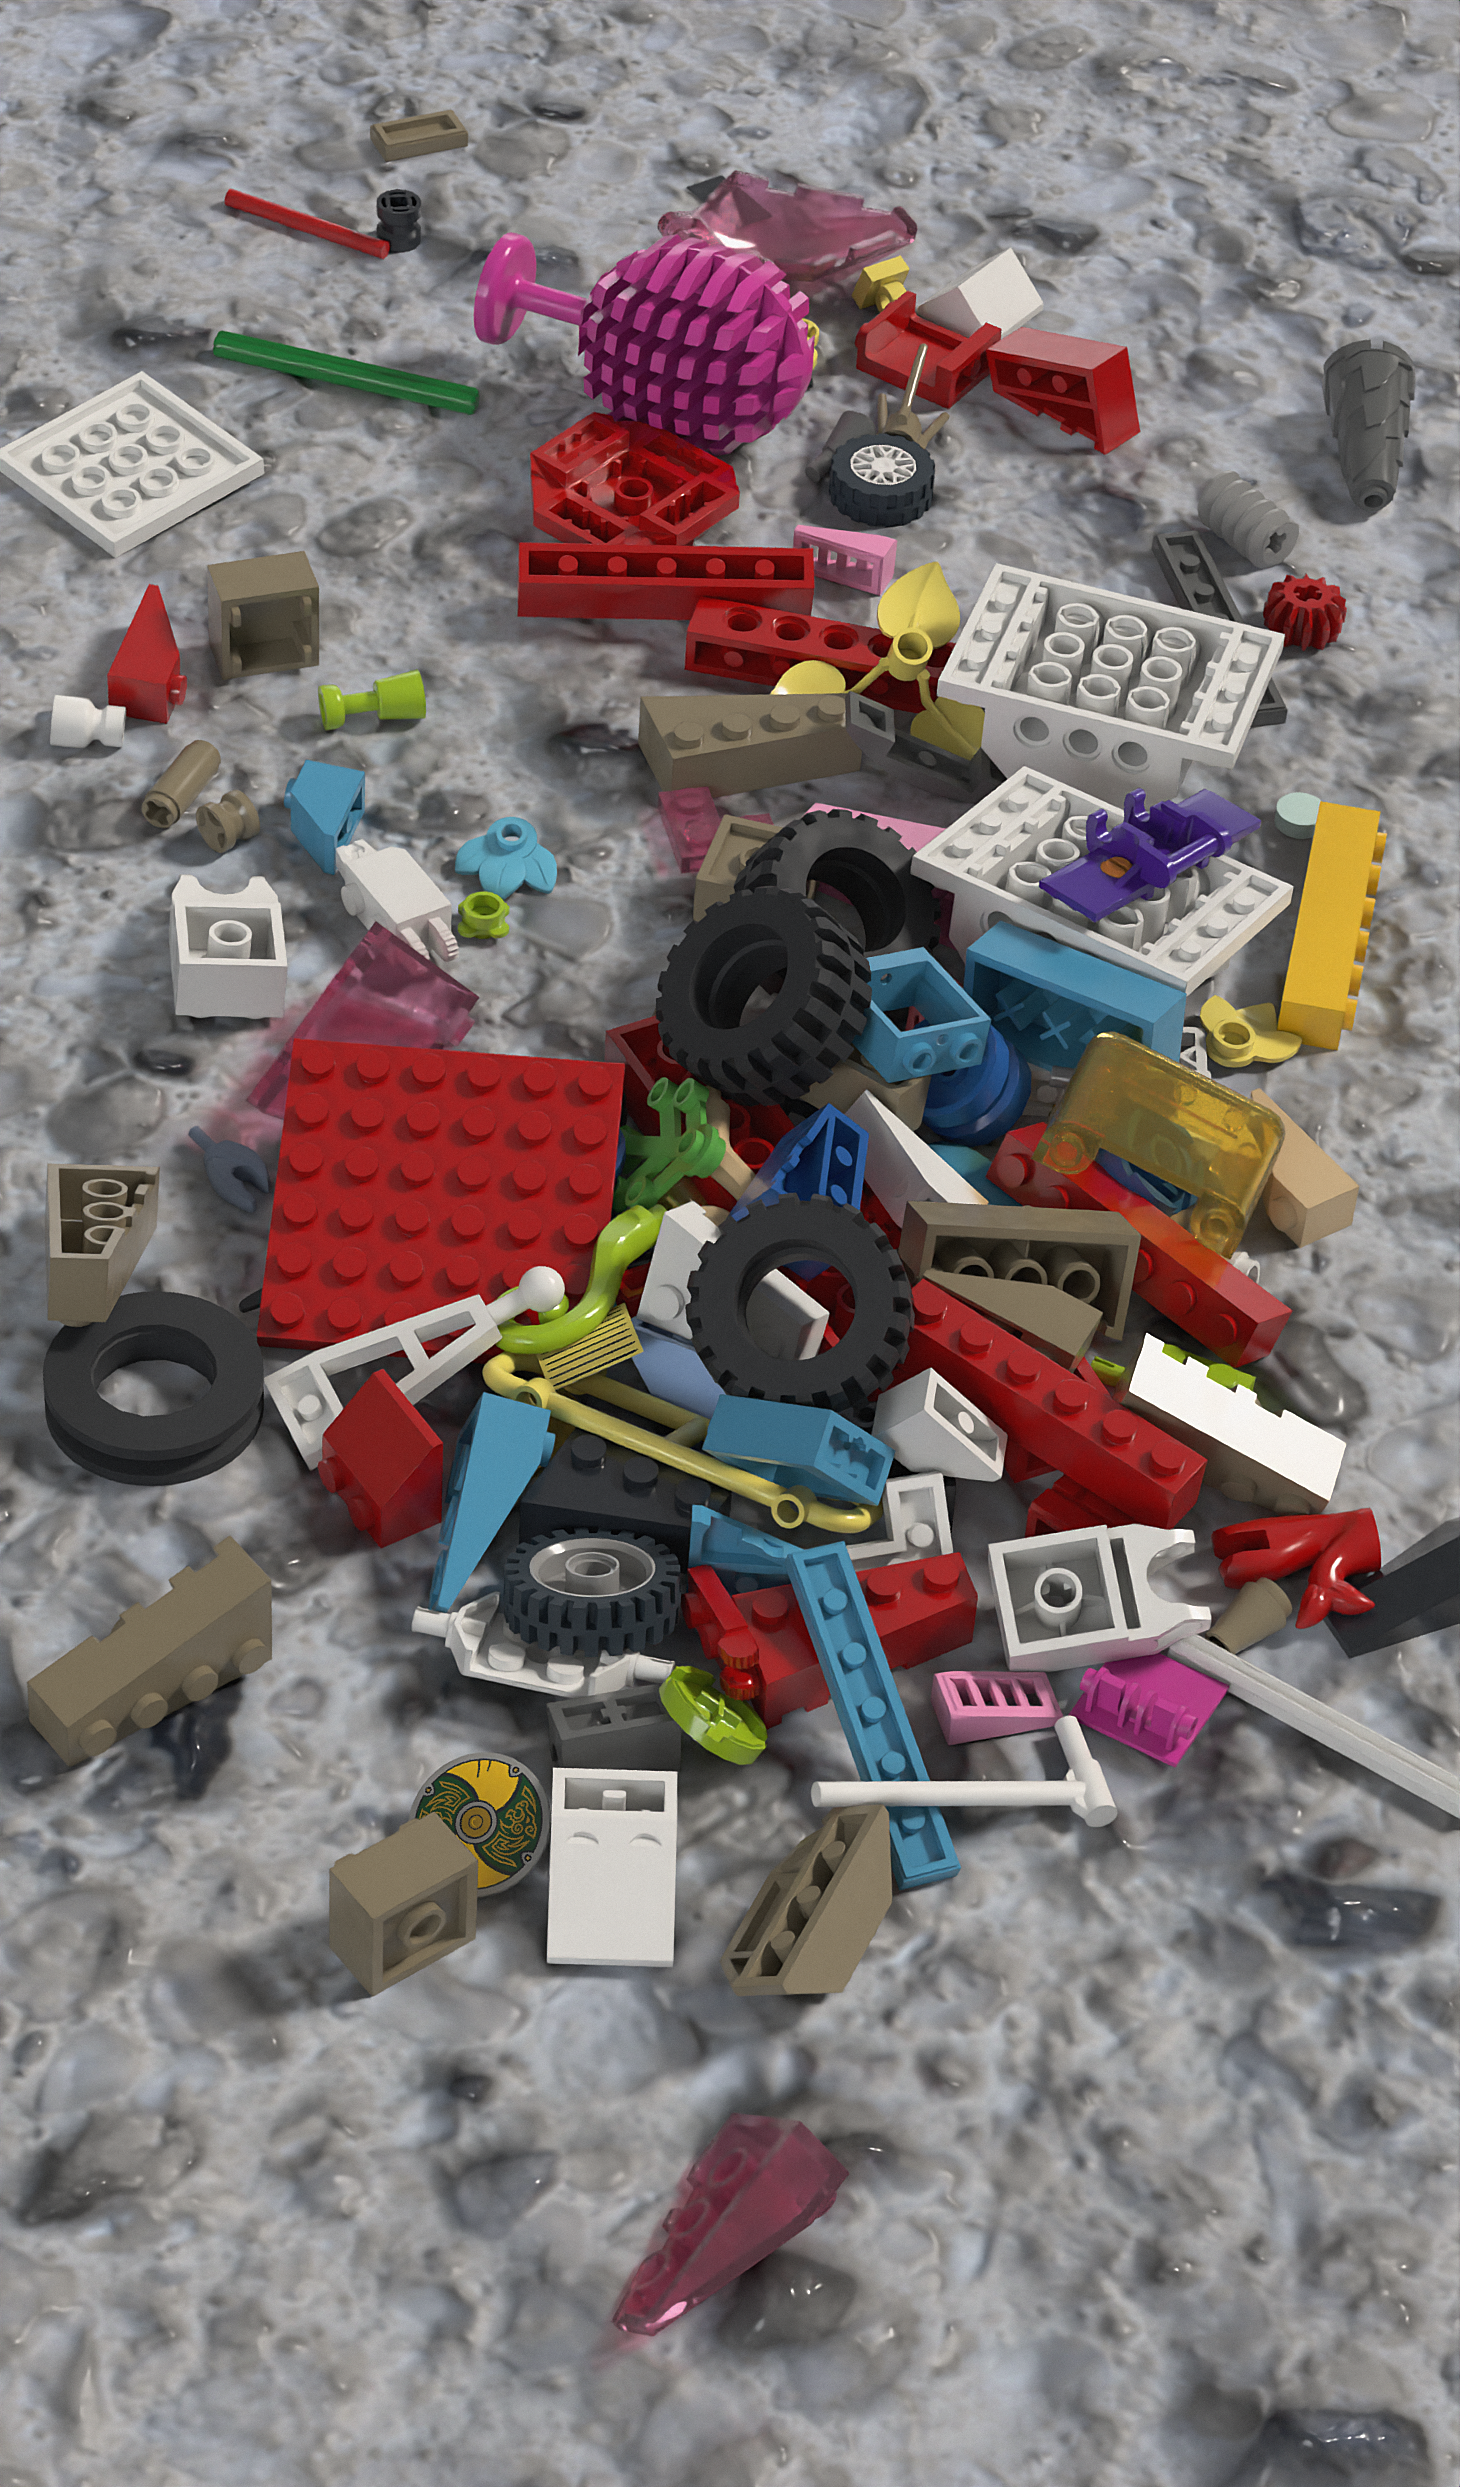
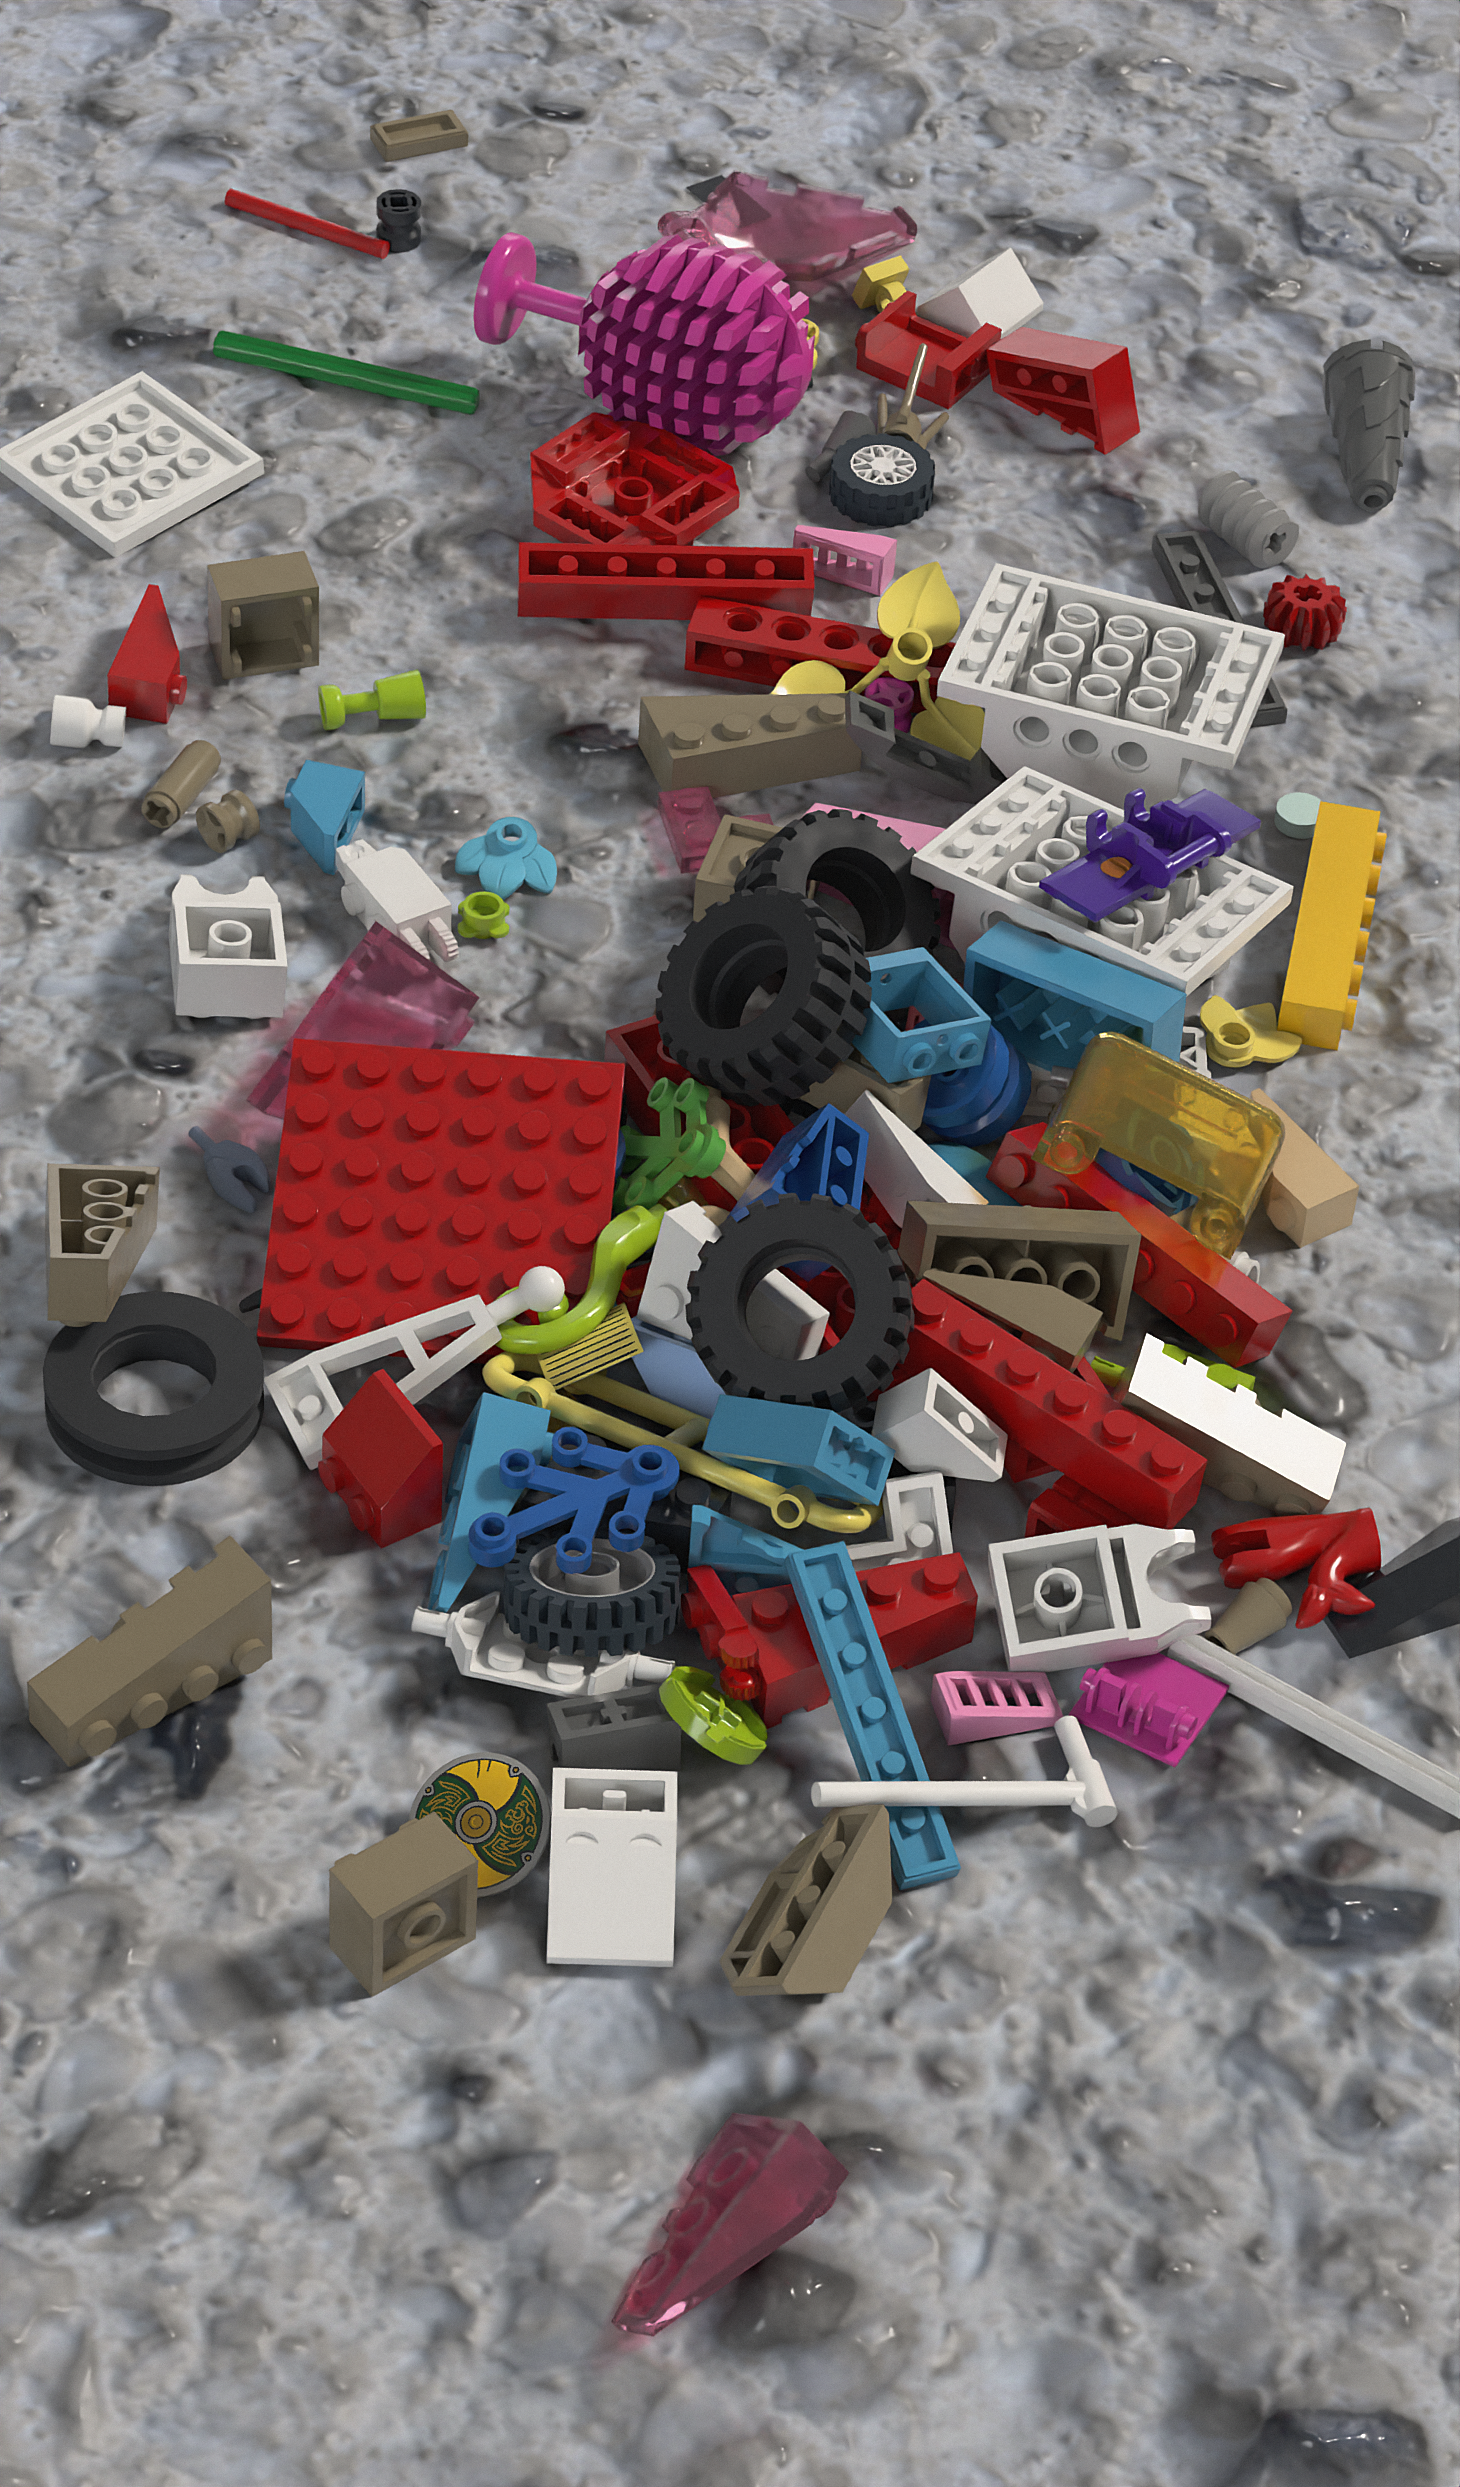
none -> blue plant [468,1427,679,1574]
none -> dark pink wheel [864,677,914,733]

